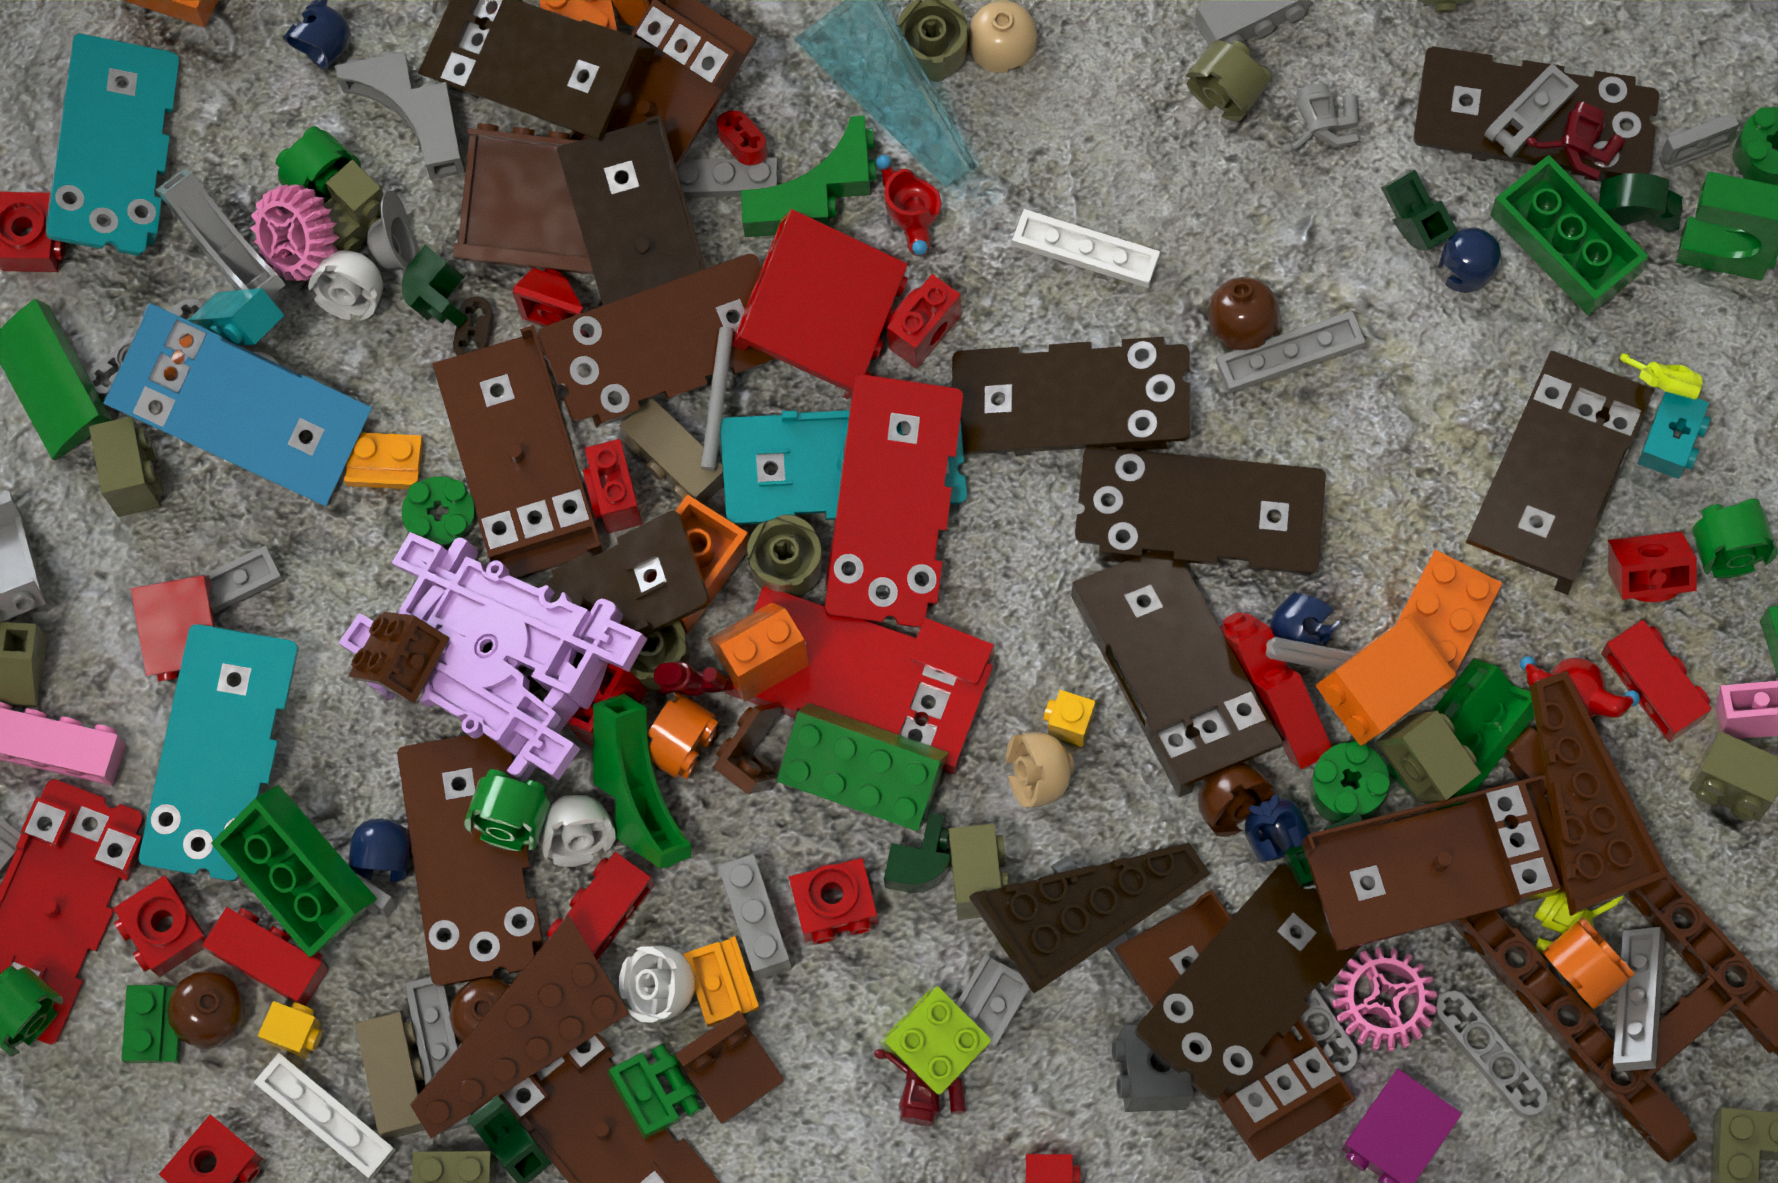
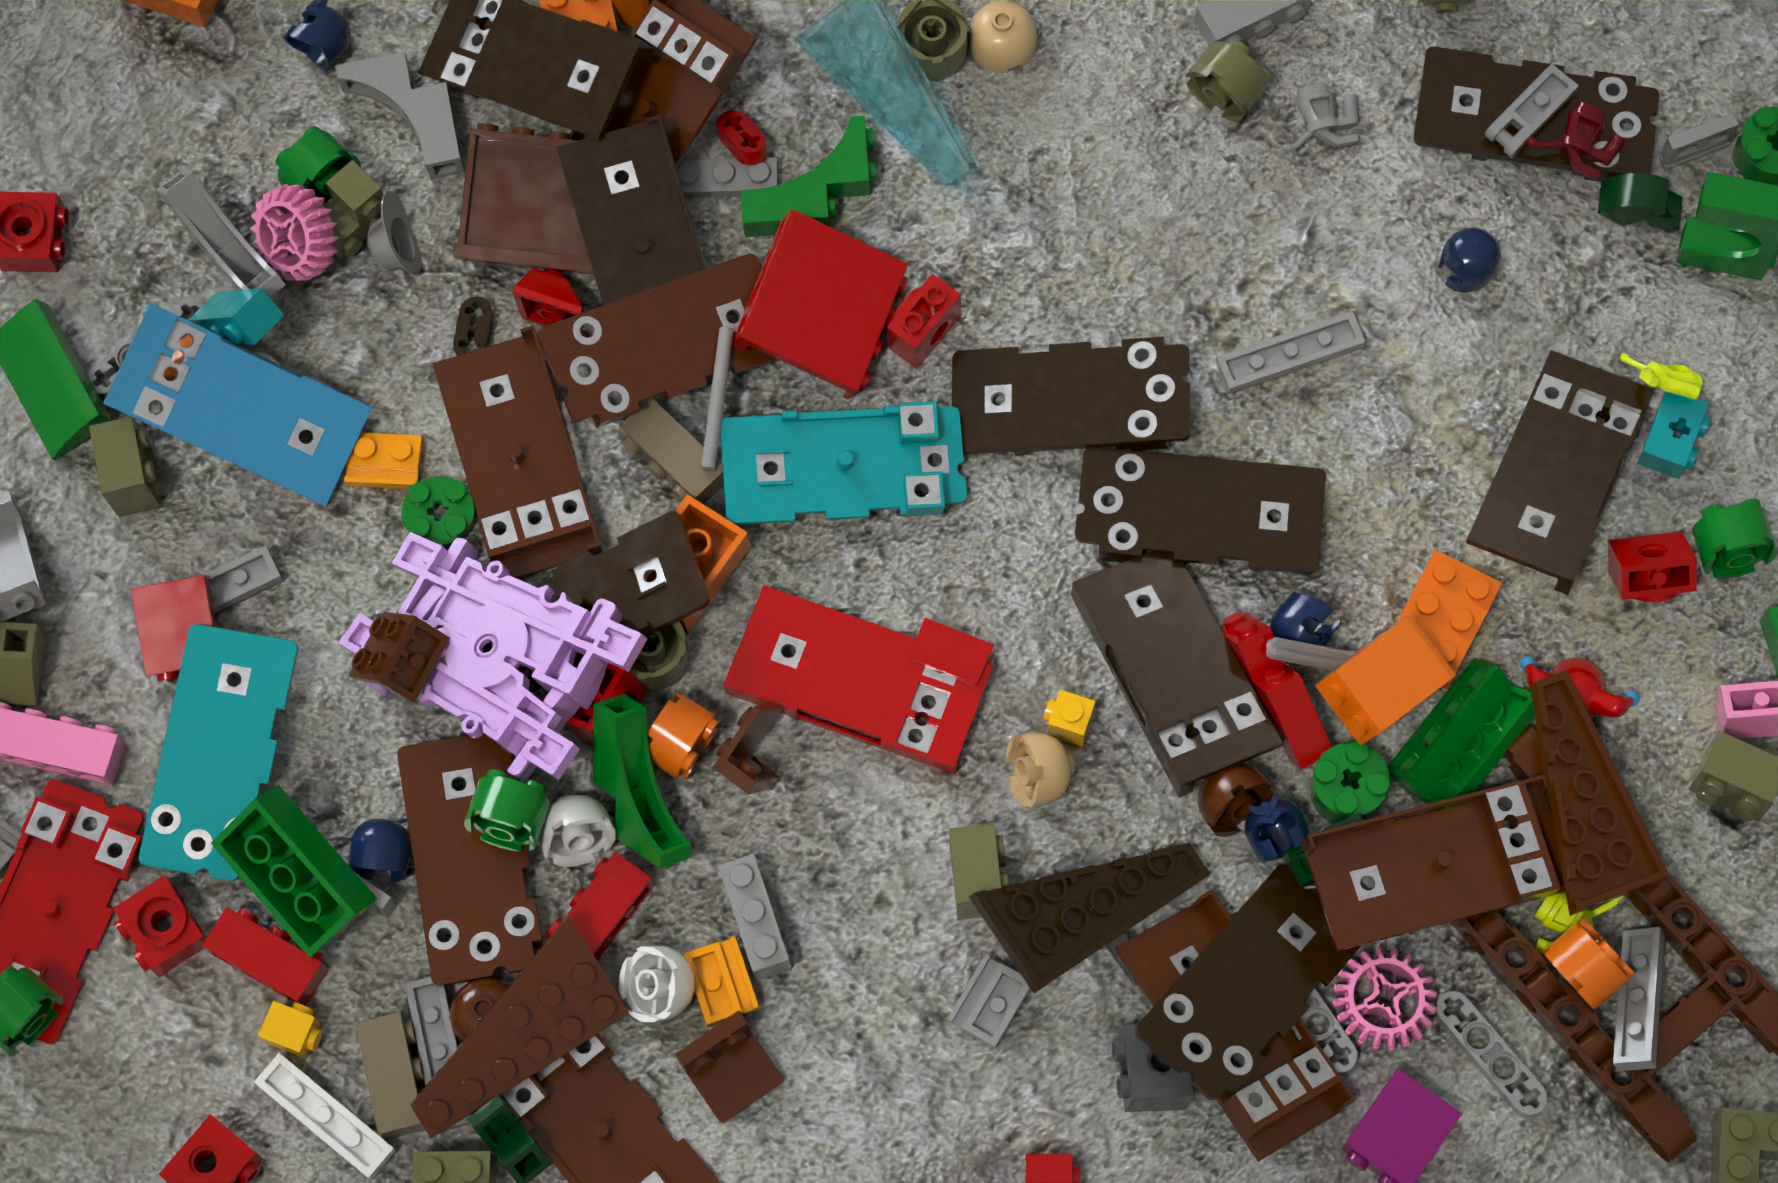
teal piece [45,33,179,256] -> none
green plate [121,985,181,1063] -> none
reddish brown cylinder [167,971,245,1049] -> none
white cylinder [308,250,383,320] -> none
dark green brick [402,245,468,328] -> none
red brick [583,439,643,534] -> none
green plate [607,1043,702,1140] -> none
dark red piece [653,662,733,697] -> none
orange slope [707,602,809,702] -> none
olive brick [747,515,823,598] -> none
green brick [776,703,948,832] -> none
red brick [788,858,878,945] -> none
red piece [824,374,963,627] -> none
dark red piece [874,1049,966,1126] -> none
red piece [876,154,942,257] -> none
lime bracket [878,986,991,1094] -> none
dark green brick [884,813,952,893] -> none
white plate [1012,209,1160,288] -> none
reddish brown cylinder [1208,277,1281,350] -> none
olive brick [1376,710,1481,803] -> none
dark green brick [1380,170,1458,250] -> none
green brick [1490,155,1649,316] -> none
red brick [1601,619,1712,743] -> none

